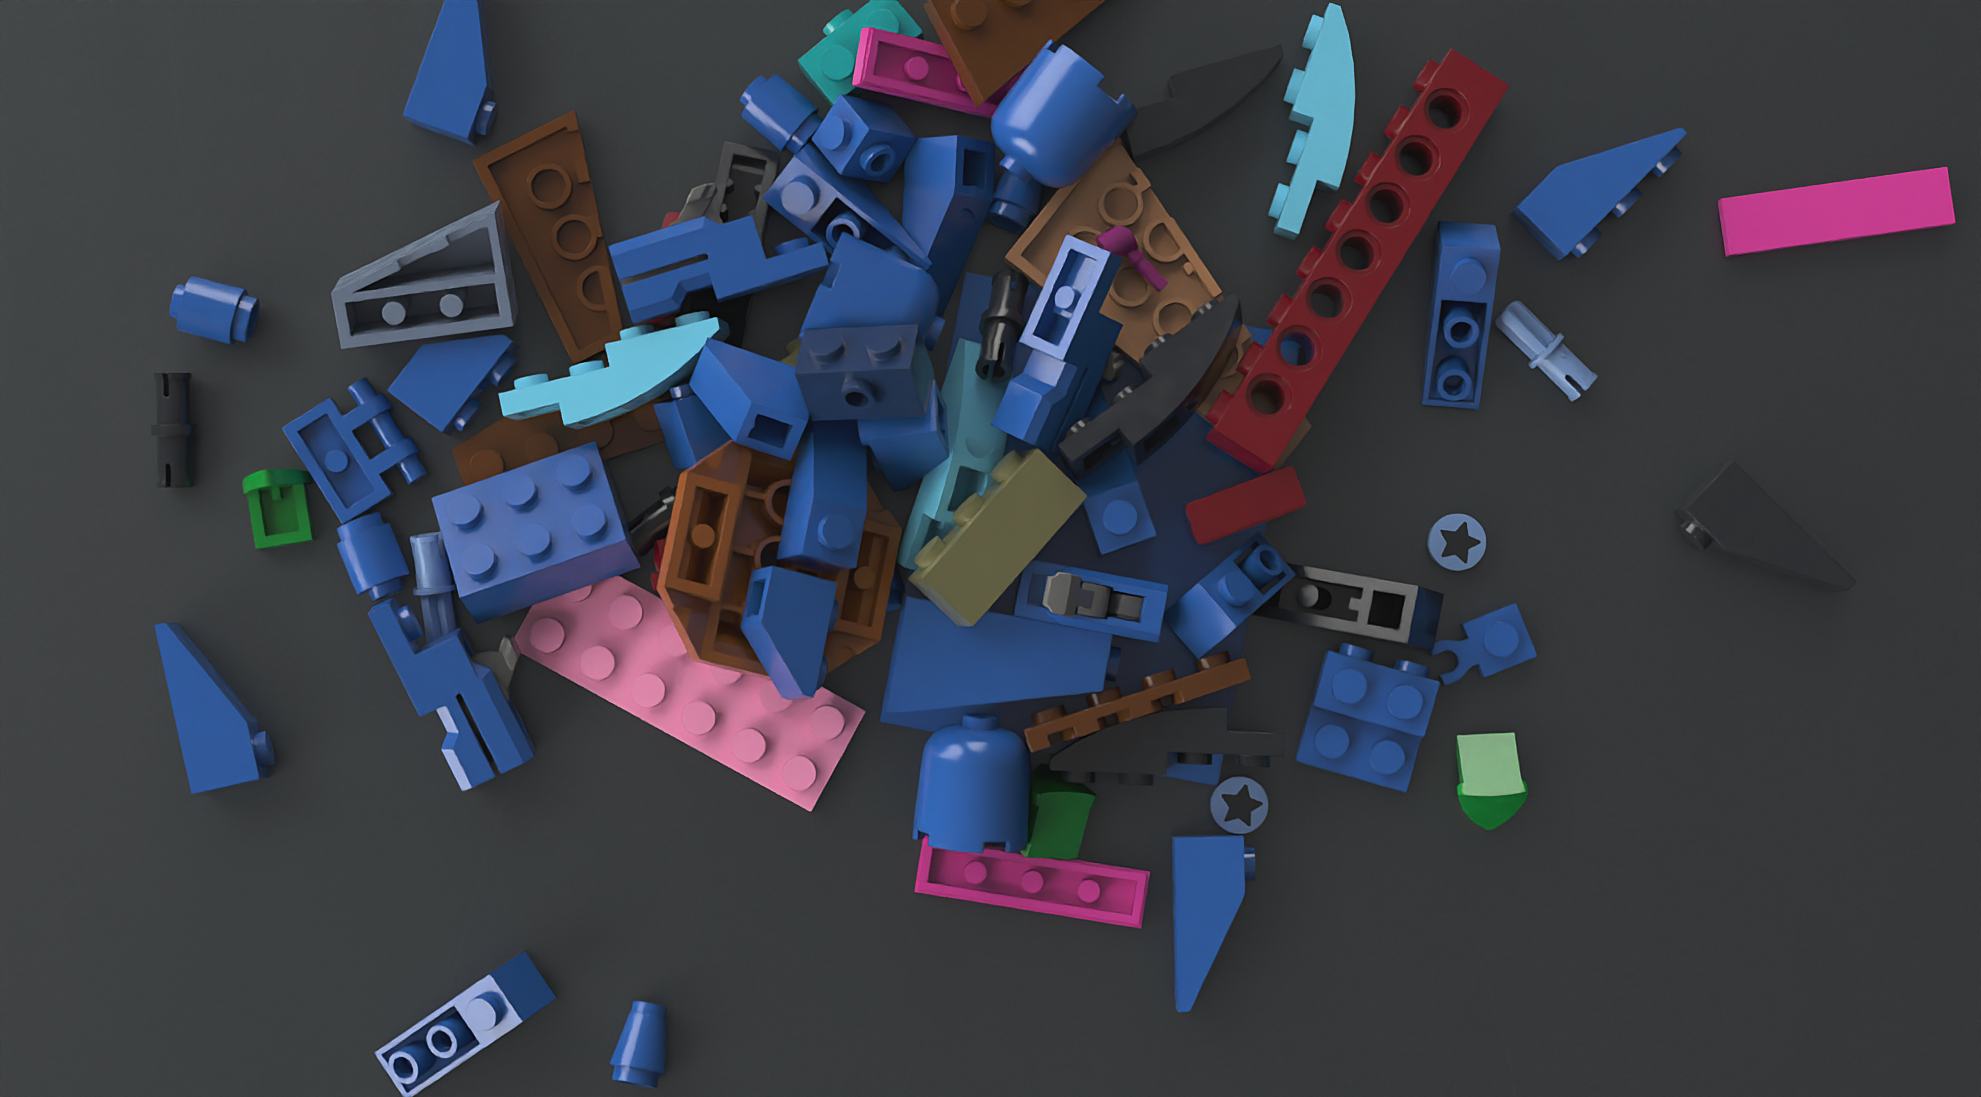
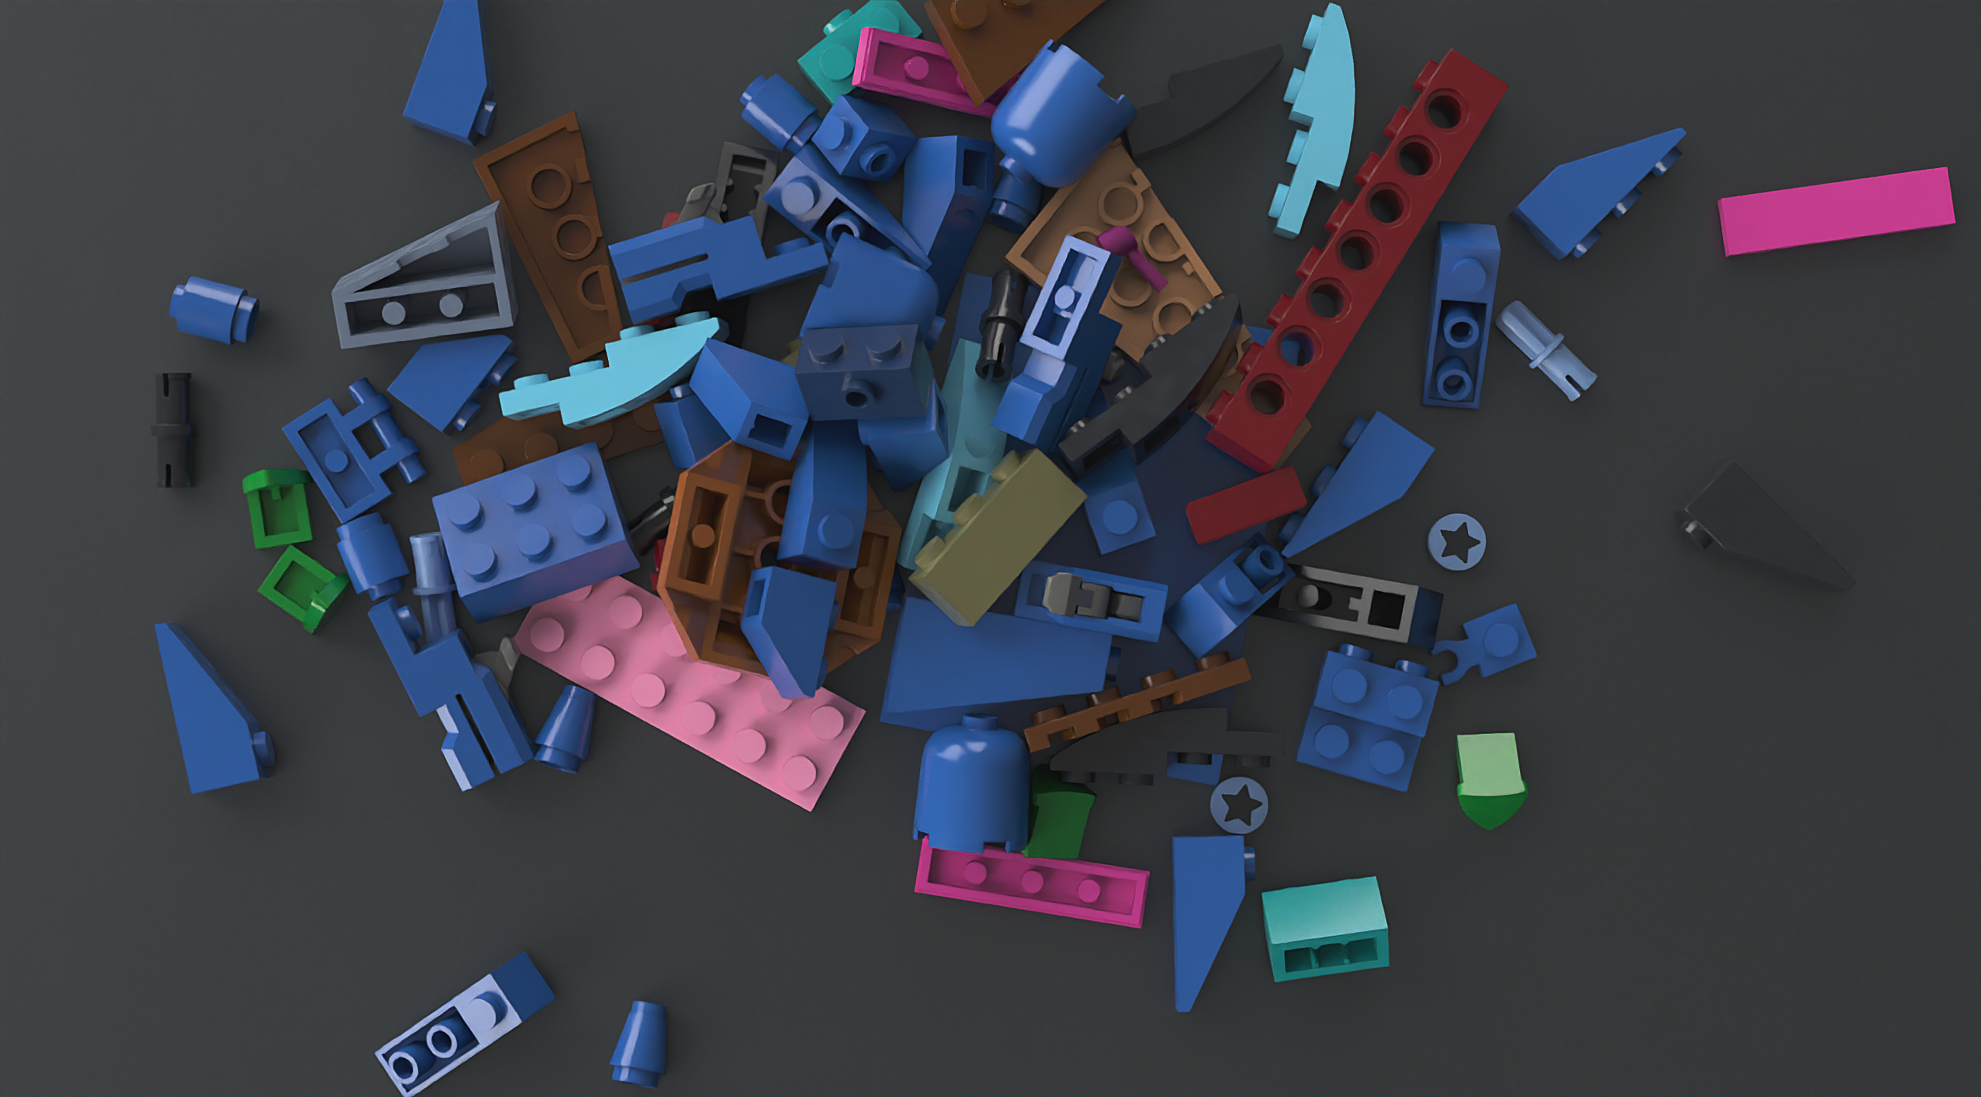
none -> green tile [257,544,352,636]
none -> blue cone [533,685,597,774]
none -> teal brick [1261,876,1390,982]
none -> blue slope [1276,410,1435,560]

